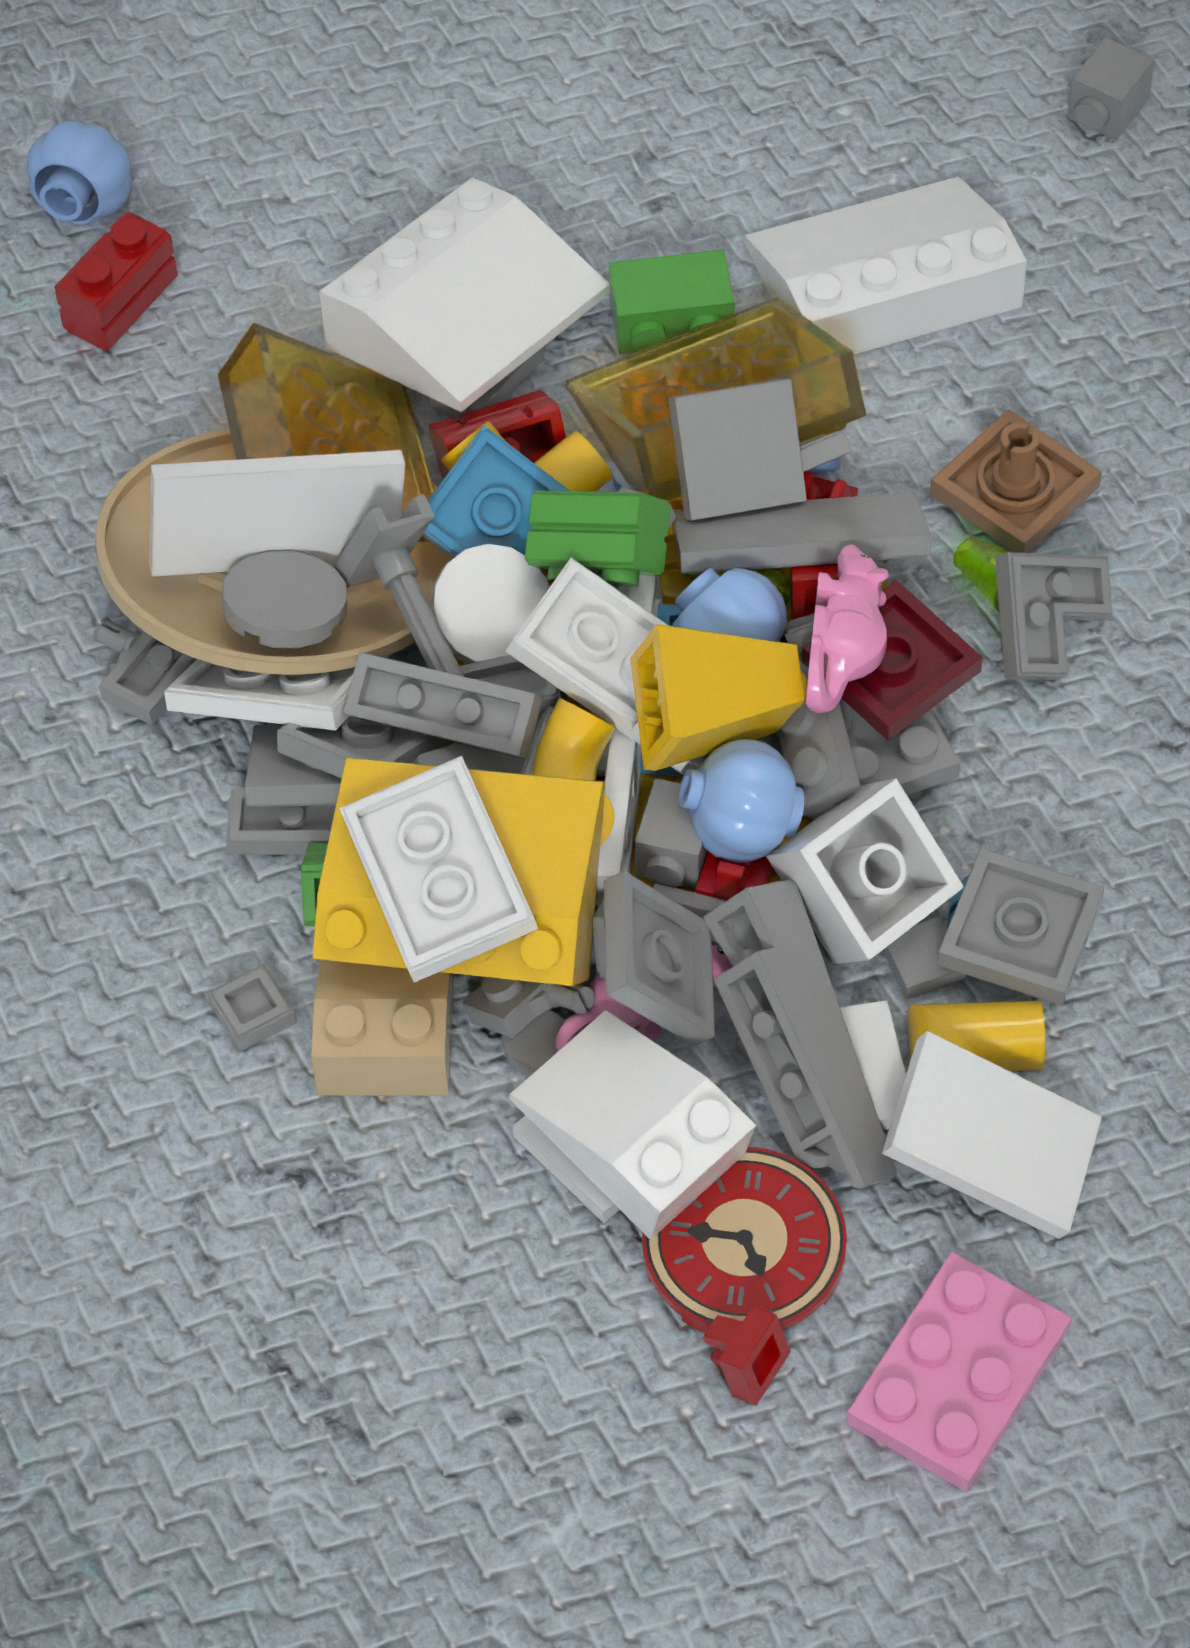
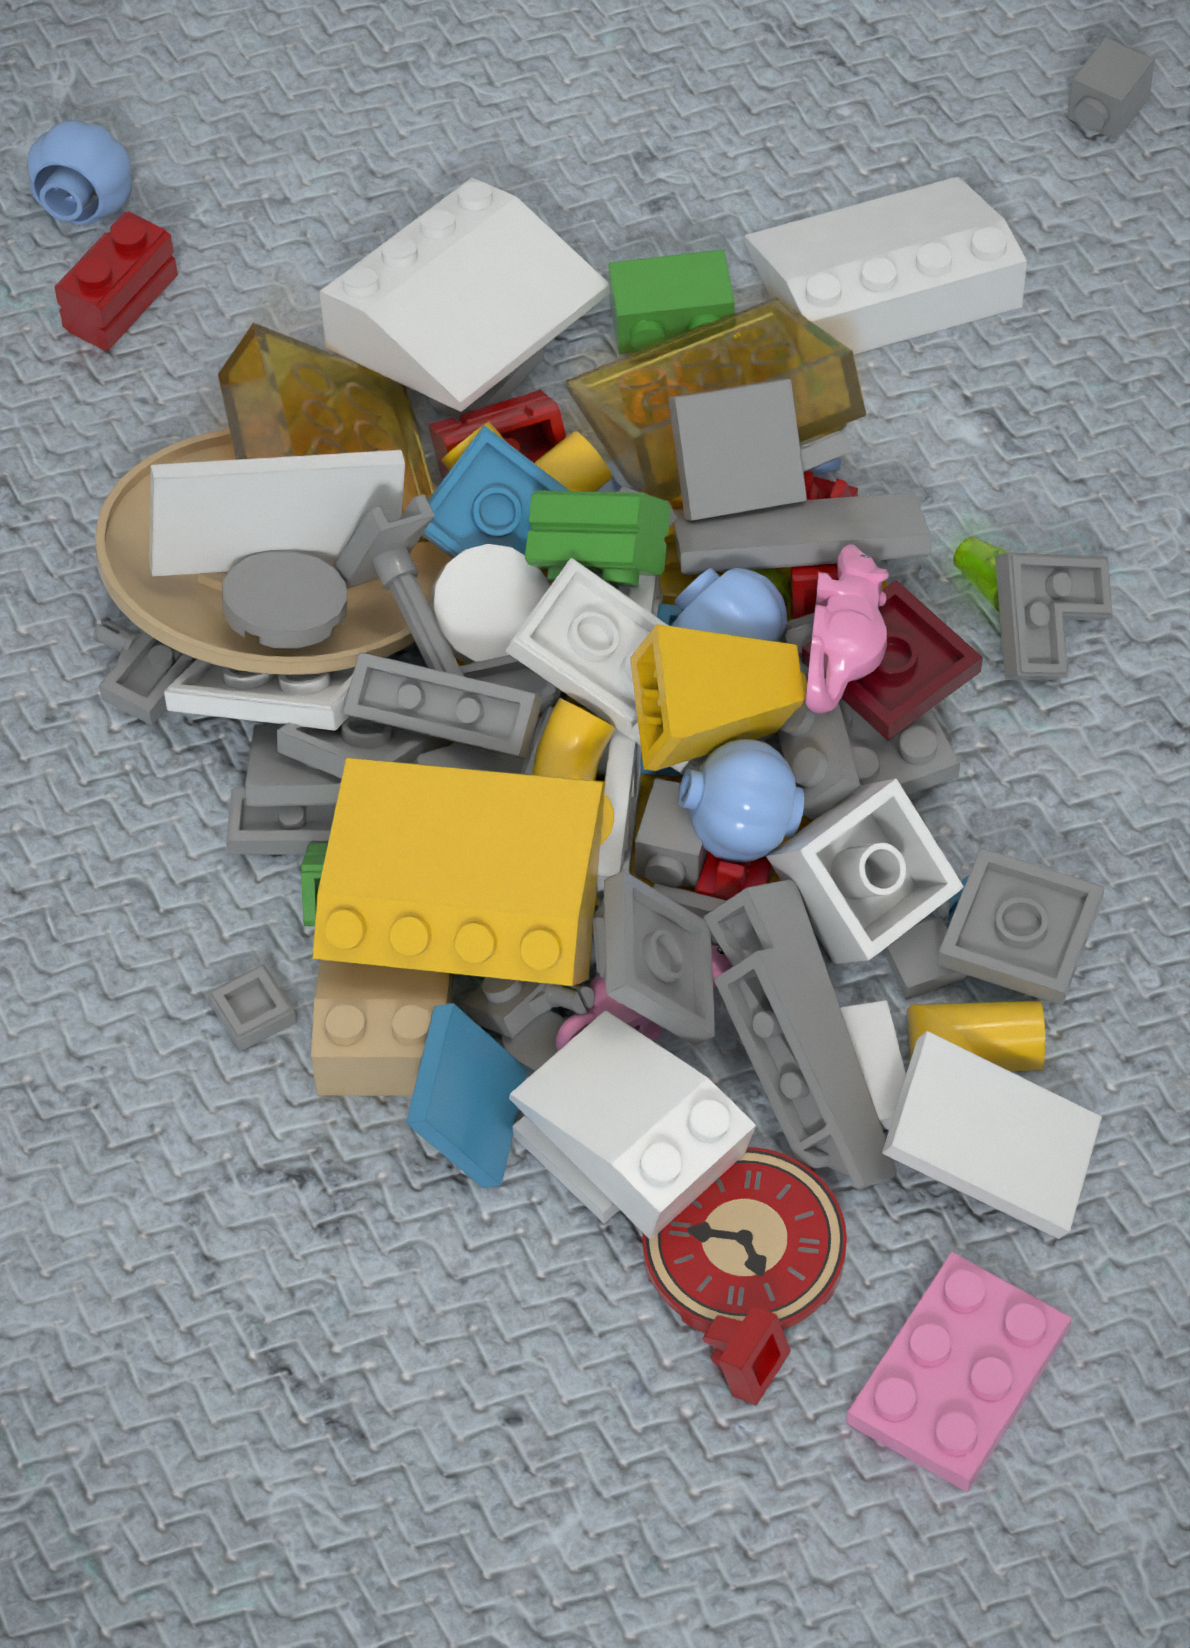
white tile [339,756,538,983] -> none
medium nougat plate [930,409,1102,553] -> none
none -> dark azure tile [406,1003,527,1188]

